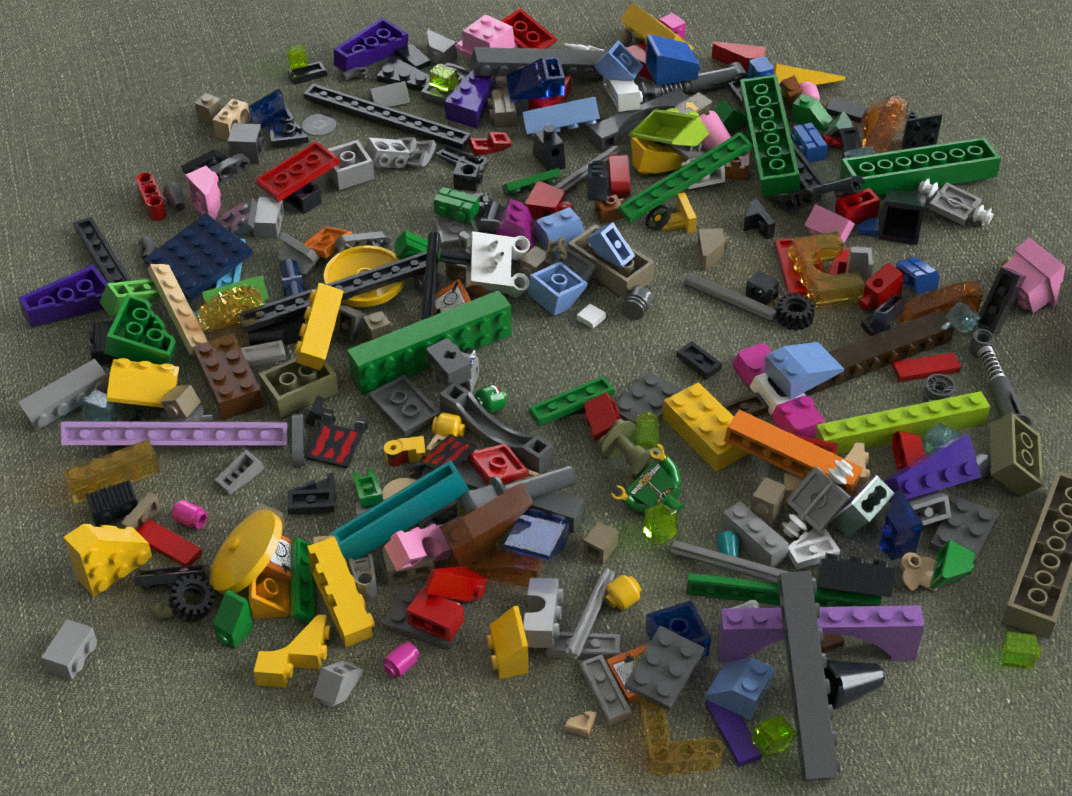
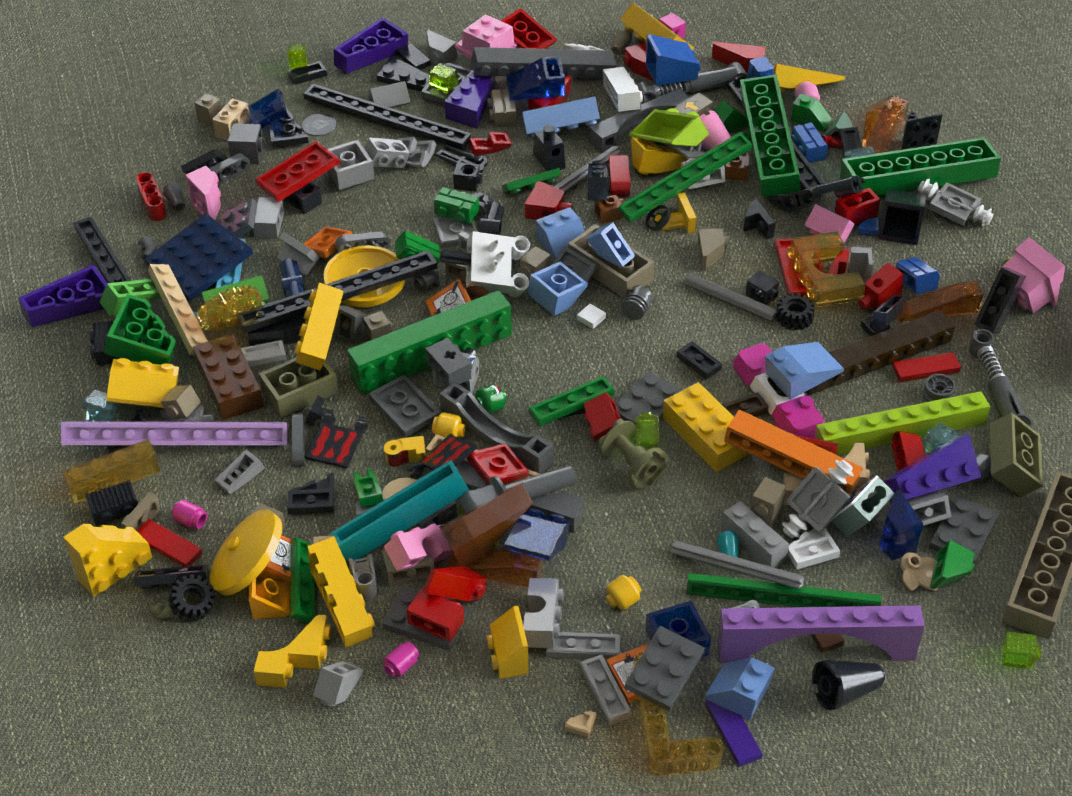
light grey brick [18,359,109,431] -> none
light grey brick [41,619,97,680] -> none
green slope [213,590,254,649] -> none
dark grey arm [341,67,368,82] -> none
black axle [421,232,440,321] -> none
magenta slope [495,199,536,253] -> none
dark tan piece [545,237,567,264] -> none
light grey axle [566,568,615,659] -> none
dark tan brick [583,522,618,564] -> none
medium blue slope [594,40,643,81] -> none
green torso [611,444,683,515] -> none
clear neon green brick [644,503,678,543] -> none
clear neon green brick [750,715,797,758] -> none
dark grey brick [777,571,841,782] -> none
dark orange brick [779,75,803,105] -> none
black brick [816,552,895,597] -> none
tile [826,98,867,123] -> none
clear light blue brick [944,301,981,333] -> none

